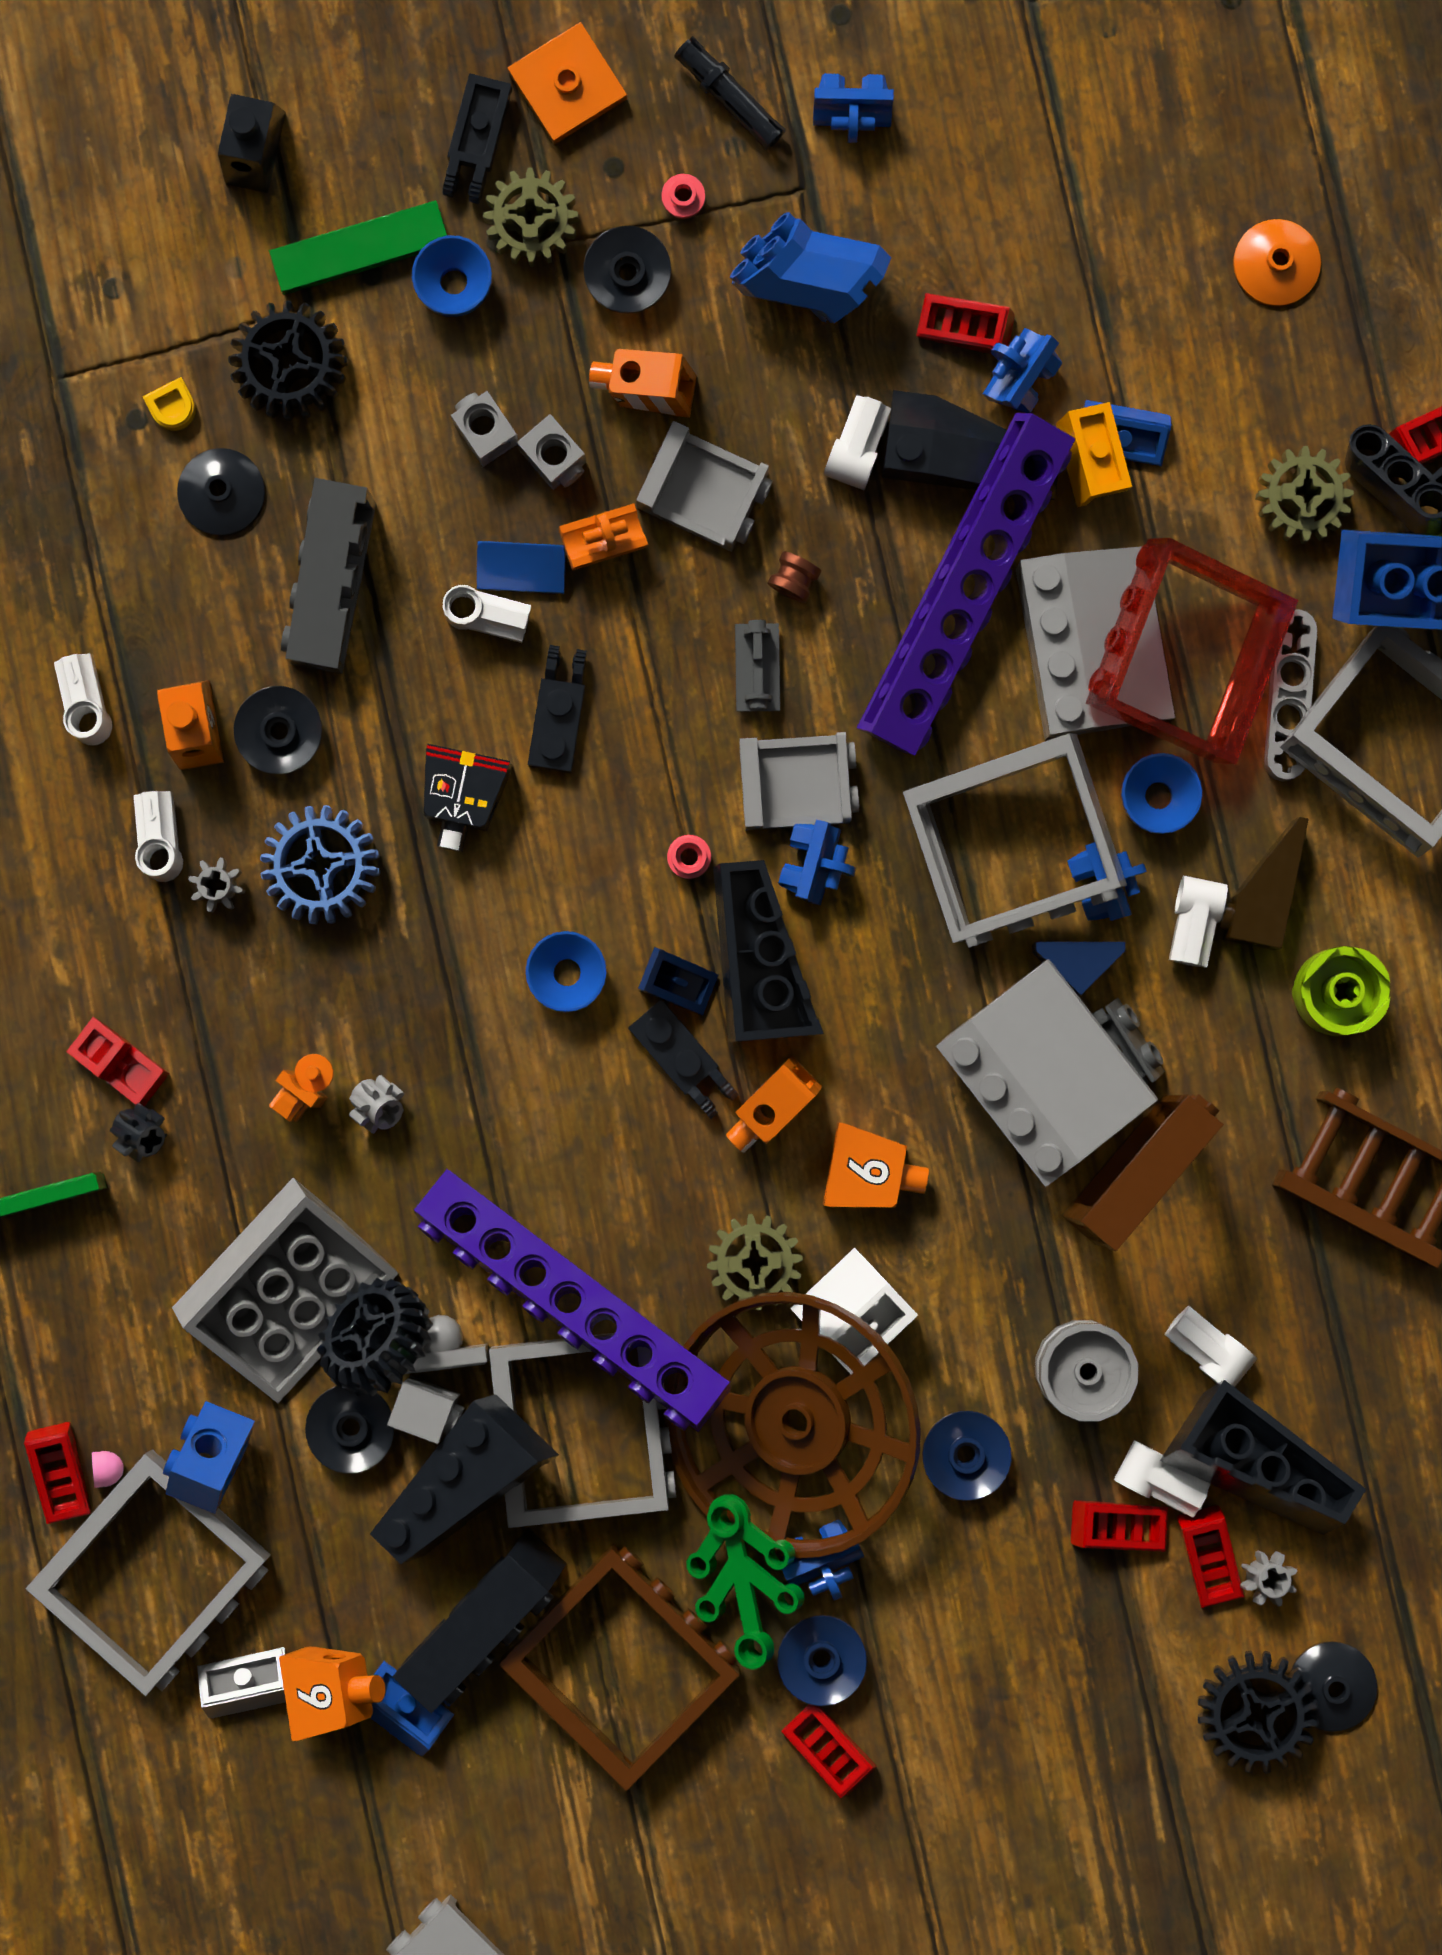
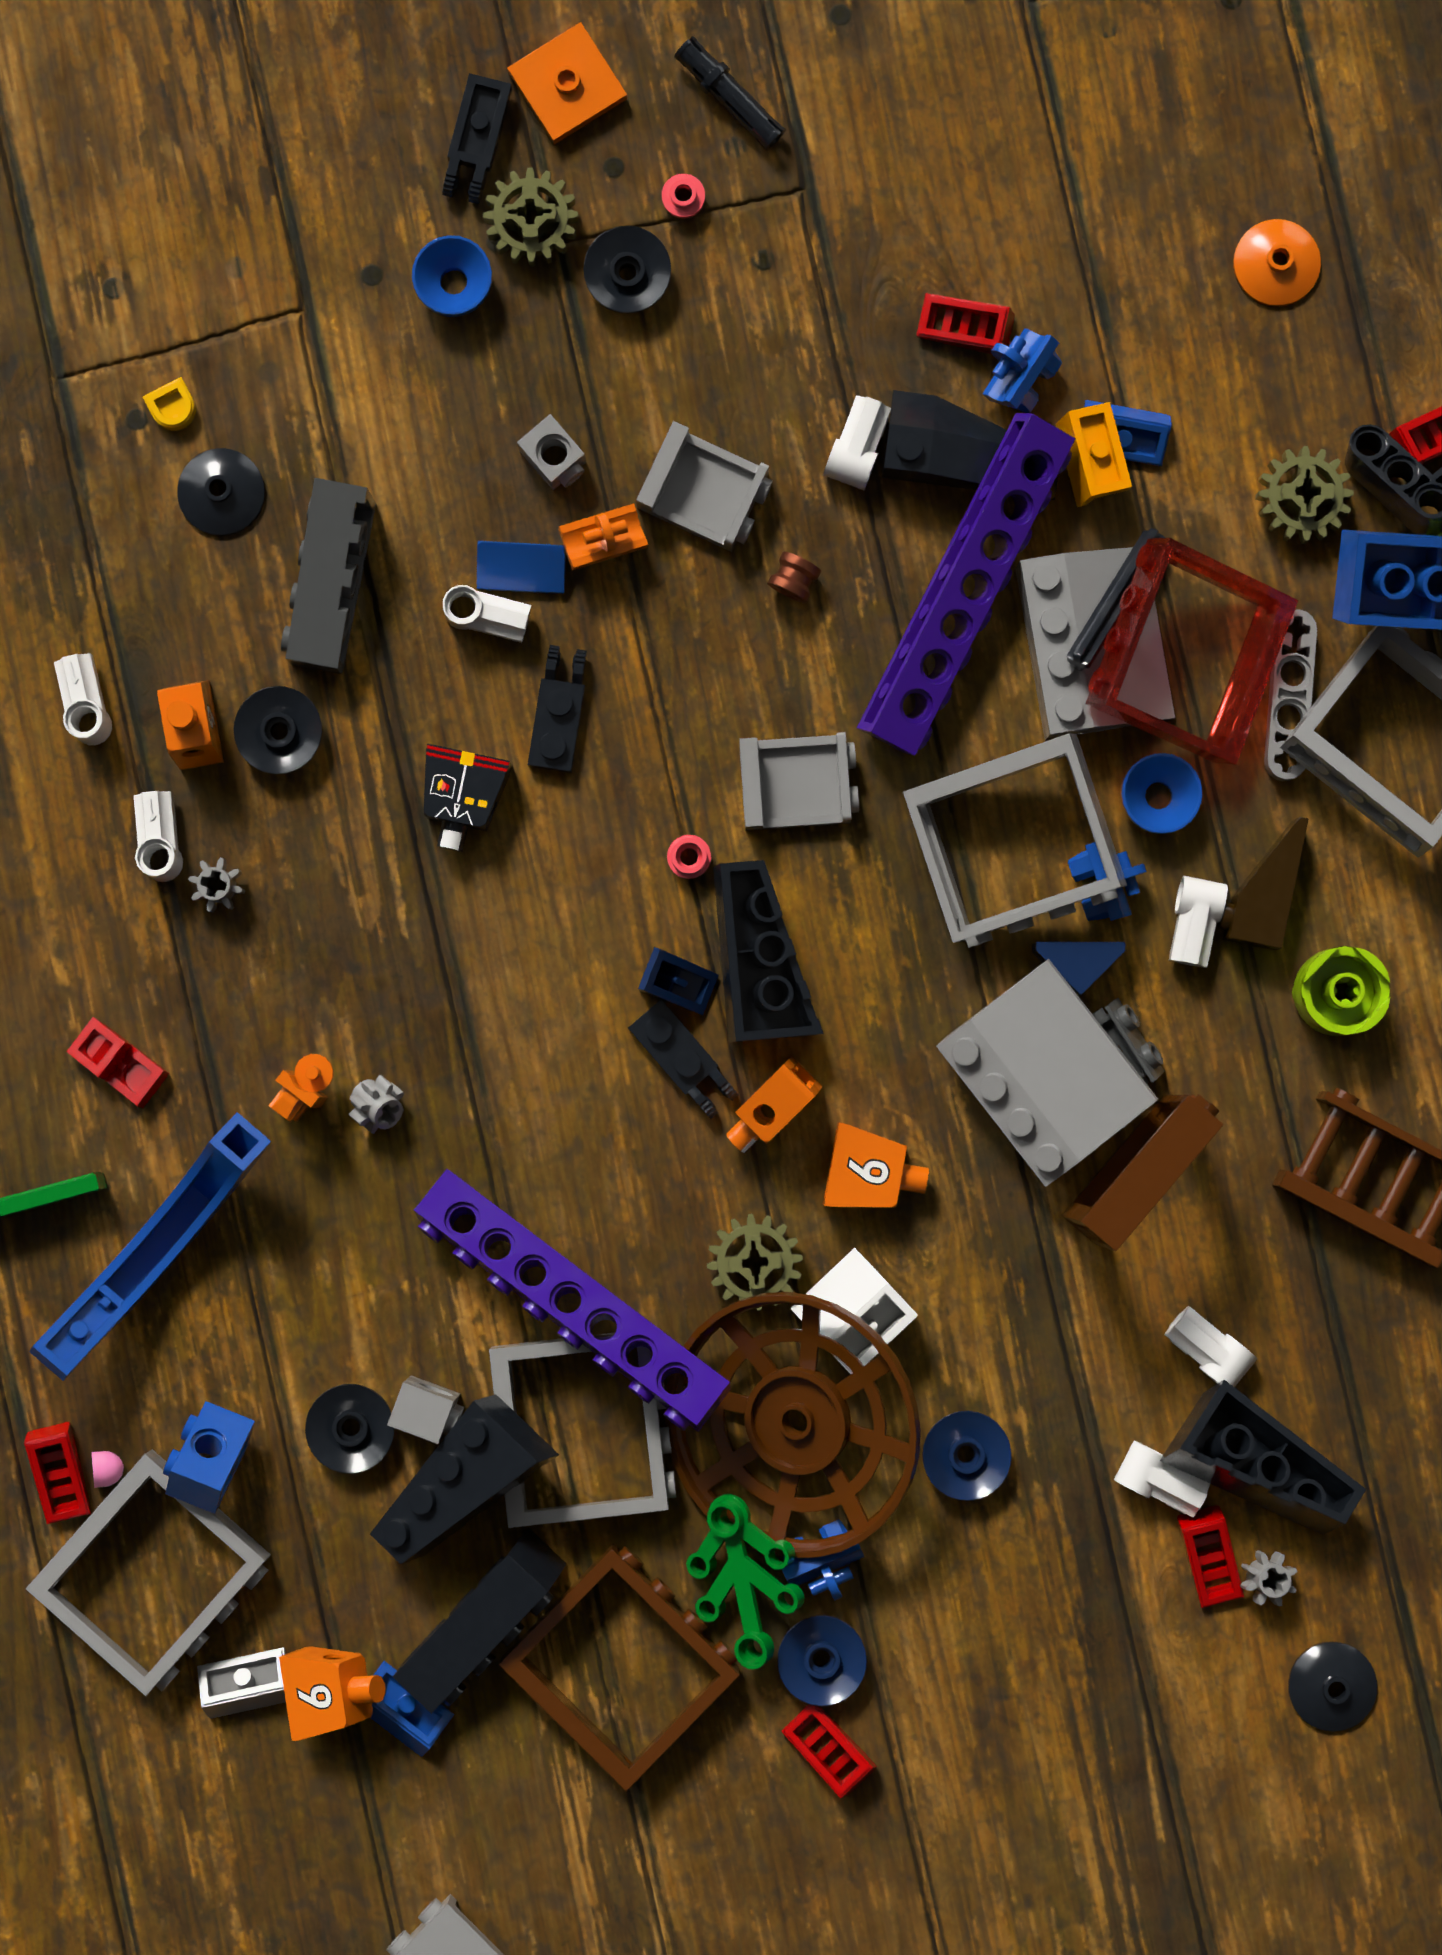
black gear [110,1103,167,1162] -> none
light grey slope [172,1178,399,1403] -> none
black torso [218,94,286,193] -> none
black gear [228,300,348,421] -> none
medium blue gear [260,805,380,925] -> none
green tile [269,200,447,295] -> none
black gear [316,1278,433,1397] -> none
light grey tile [405,1315,490,1374] -> none
light grey brick [451,391,519,467] -> none
blue piece [526,931,607,1012] -> none
orange torso [589,349,697,418] -> none
blue brick [730,212,891,323] -> none
dark grey hinge [735,620,780,712] -> none
blue hips [778,819,856,906] -> none
blue hips [813,73,894,143] -> none
light grey wheel [1035,1320,1138,1421] -> none
red slope [1071,1500,1168,1552] -> none
black gear [1197,1651,1319,1774] -> none
none -> blue arch [29,1112,271,1381]
none -> black axle [1067,528,1166,671]

